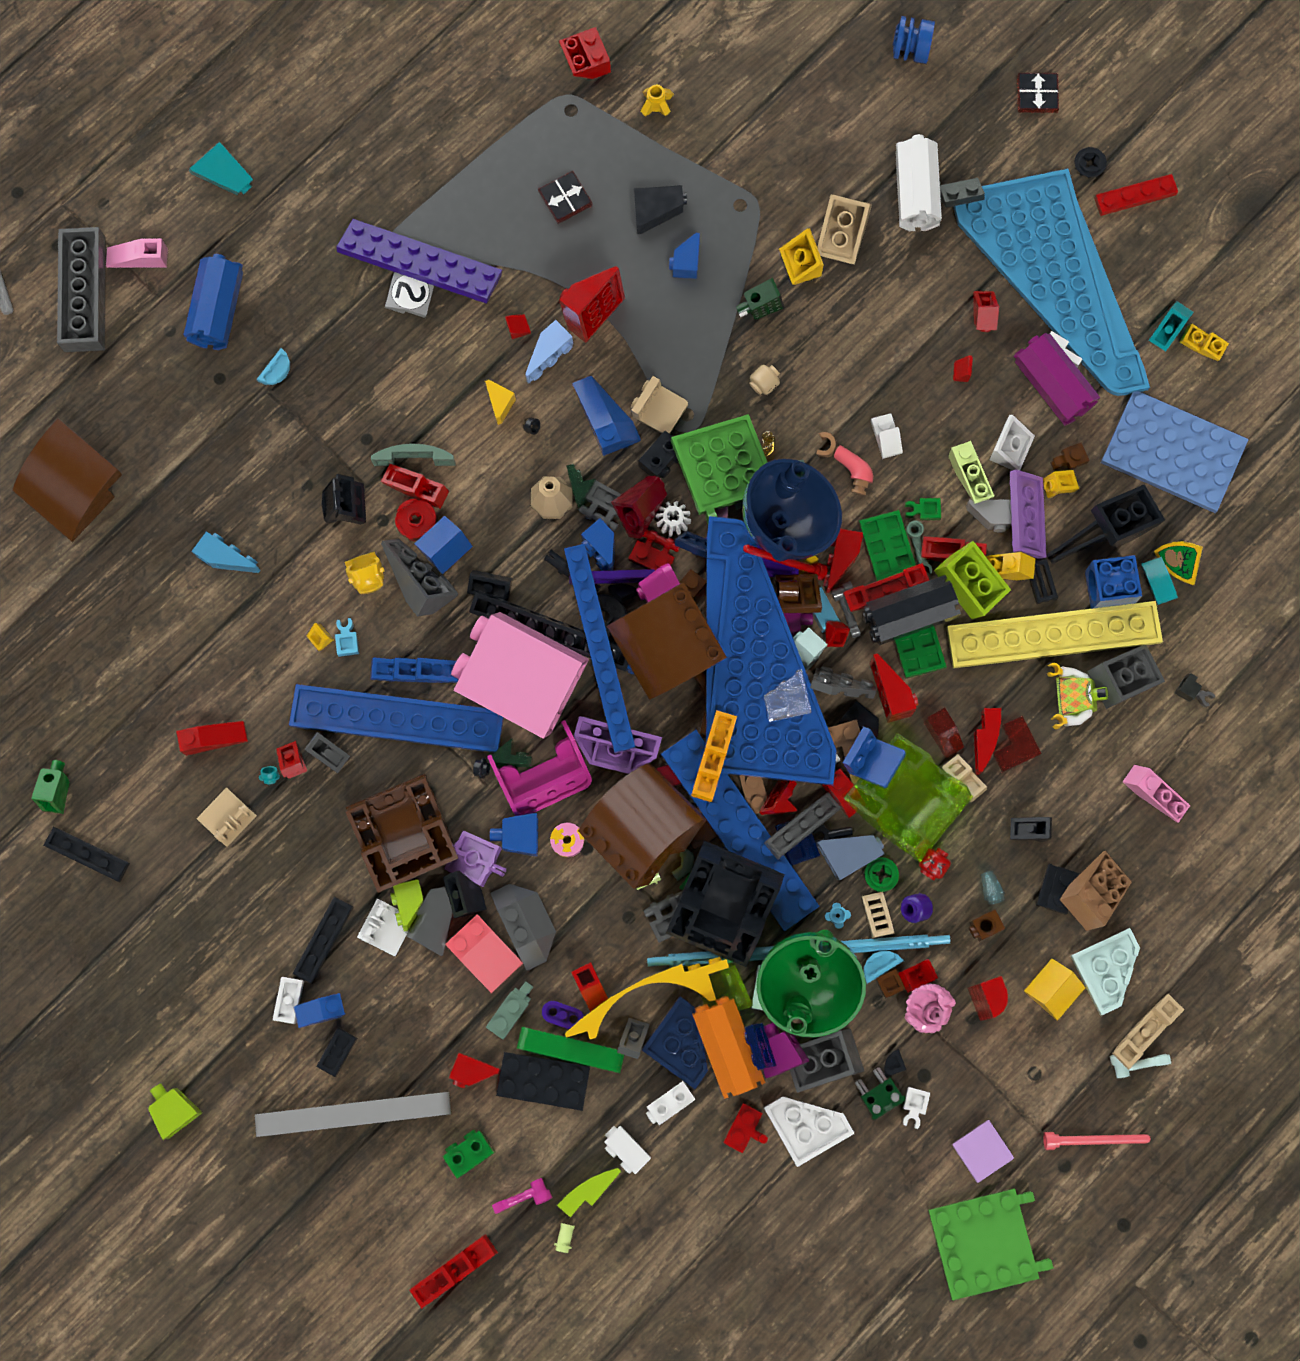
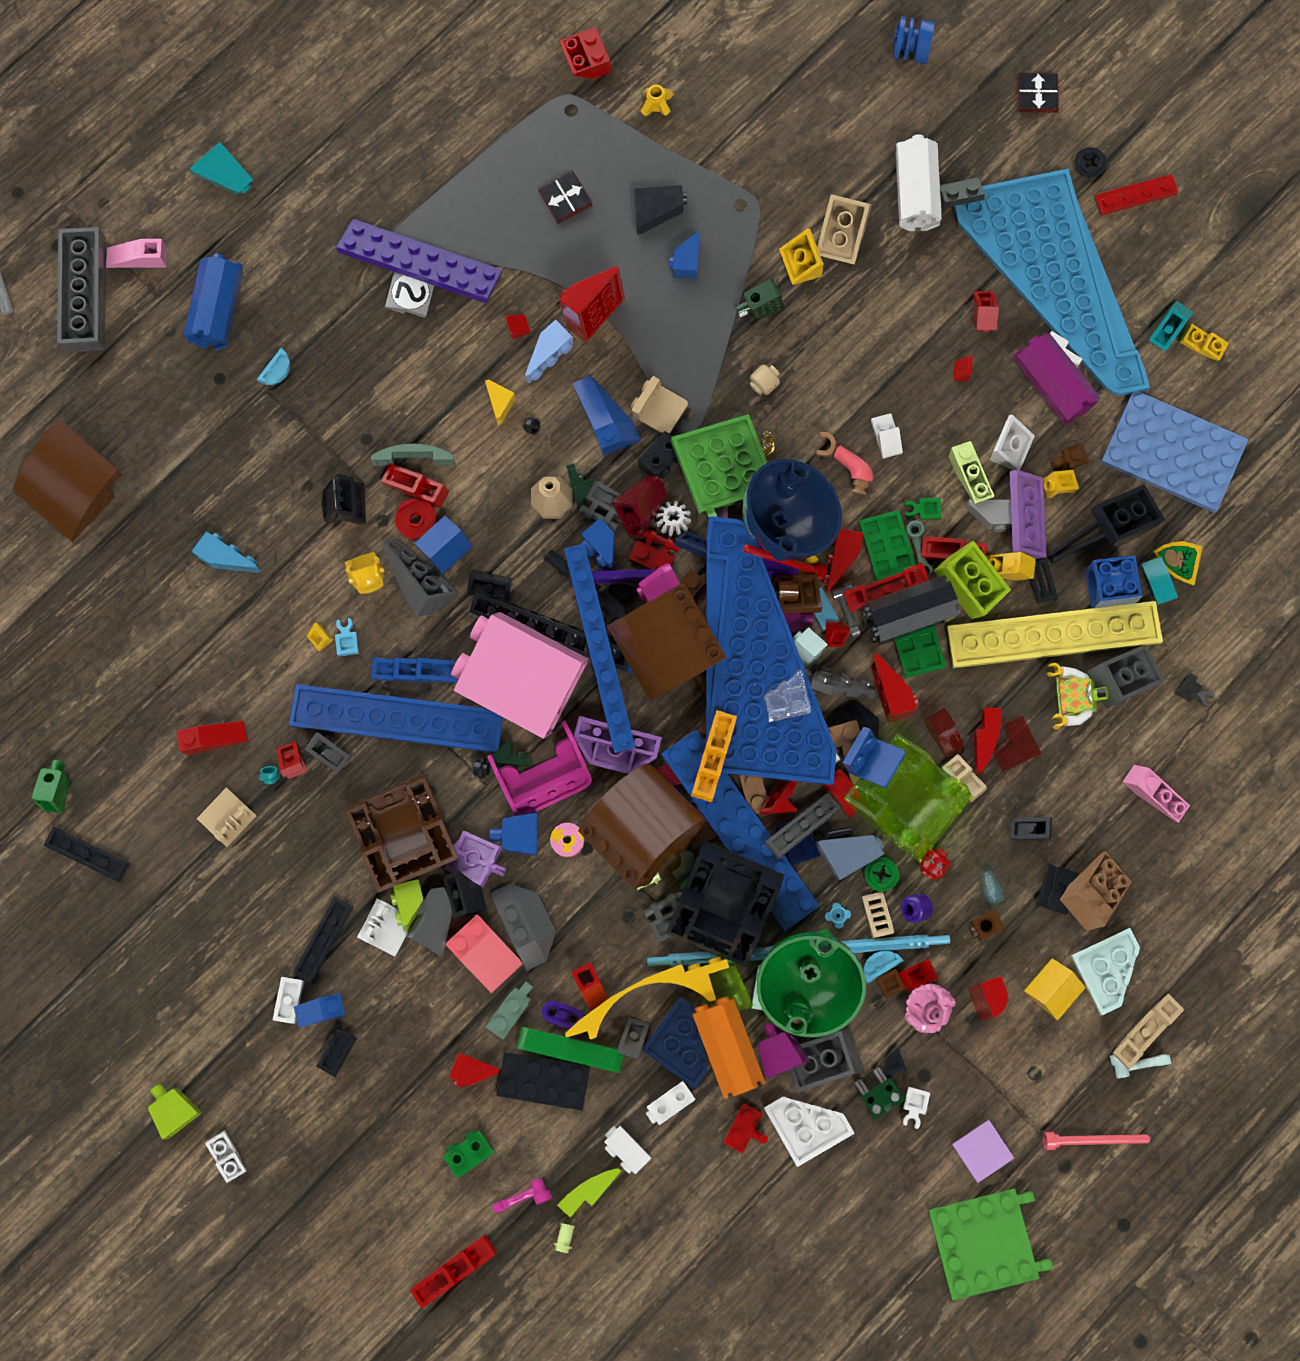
light grey beam [255,1092,451,1137] -> none
clear blue plate [744,1023,777,1071] -> none
none -> white slope [205,1130,246,1183]

